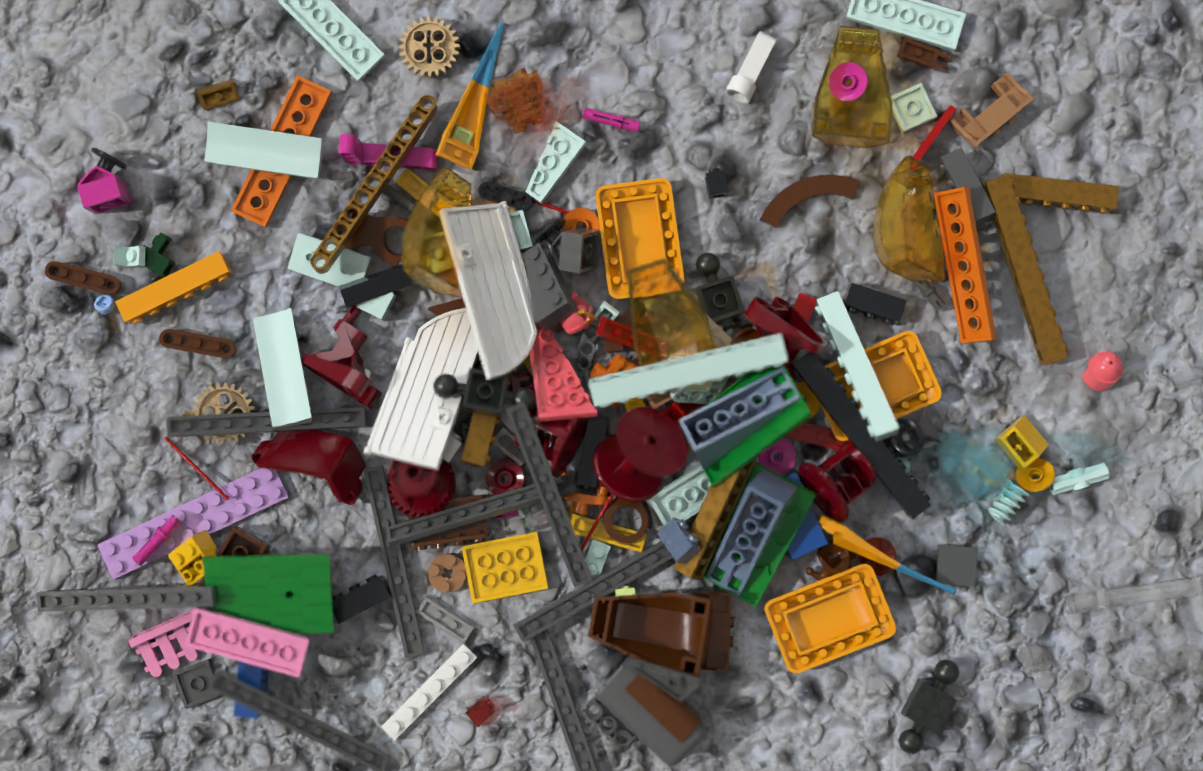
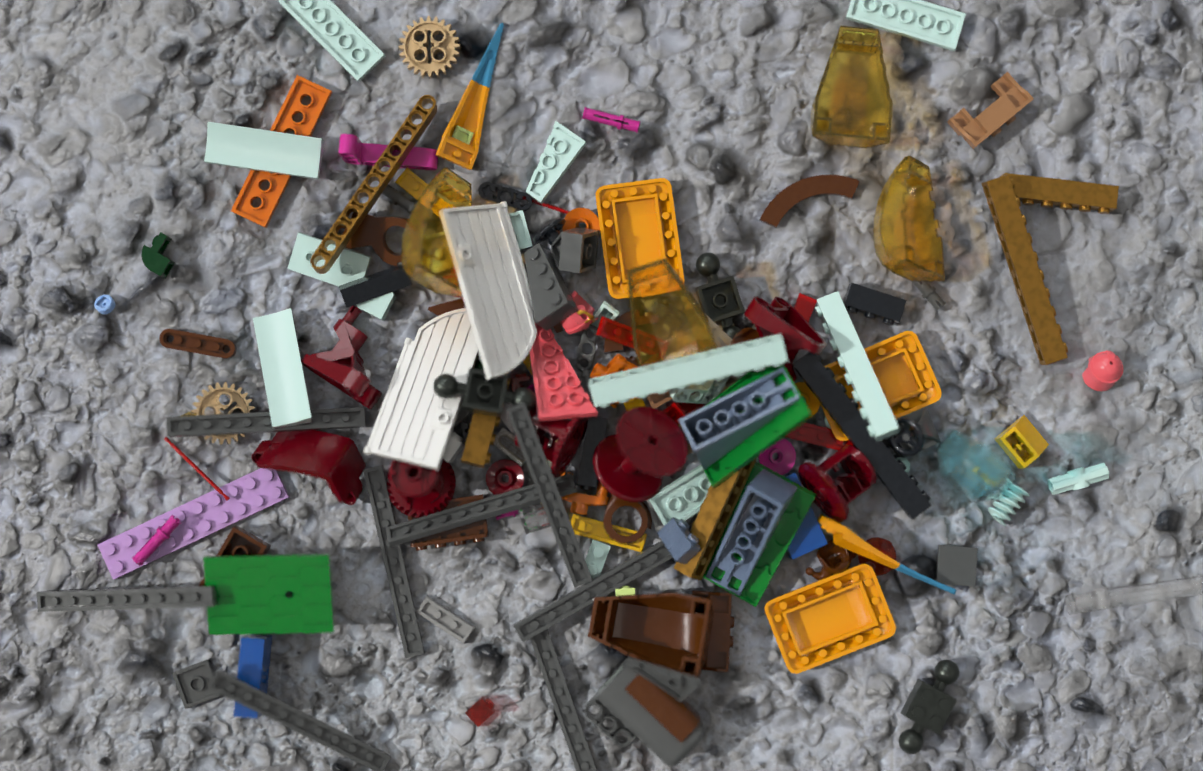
reddish brown plate [45,261,121,295] -> none
dark pink piece [77,147,132,214] -> none
light aqua slope [113,245,146,268] -> none
light orange brick [115,251,233,325] -> none
bright pink fence [128,607,210,677] -> none
yellow slope [168,530,216,586] -> none
bright pink plate [185,607,310,678] -> none
pearl gold slope [197,78,240,110] -> none
black brick [332,574,391,624] -> none
white plate [381,644,477,741] -> none
medium nougat plate [428,554,467,593] -> none
yellow plate [461,531,548,604] -> none
clear orange piece [484,68,546,133] -> none
red piece [580,494,613,552] -> none
black brick [705,168,729,199] -> none
white beam [725,31,777,104] -> none
dark pink dish [829,62,867,101] -> none
light aqua tile [886,83,938,133] -> none
reddish brown hinge [897,38,953,73] -> none
red tile [904,105,956,173] -> none
orange plate [933,186,997,344] -> none
dark grey wedge [938,147,996,232] -> none
light orange dish [1015,458,1055,492] -> none

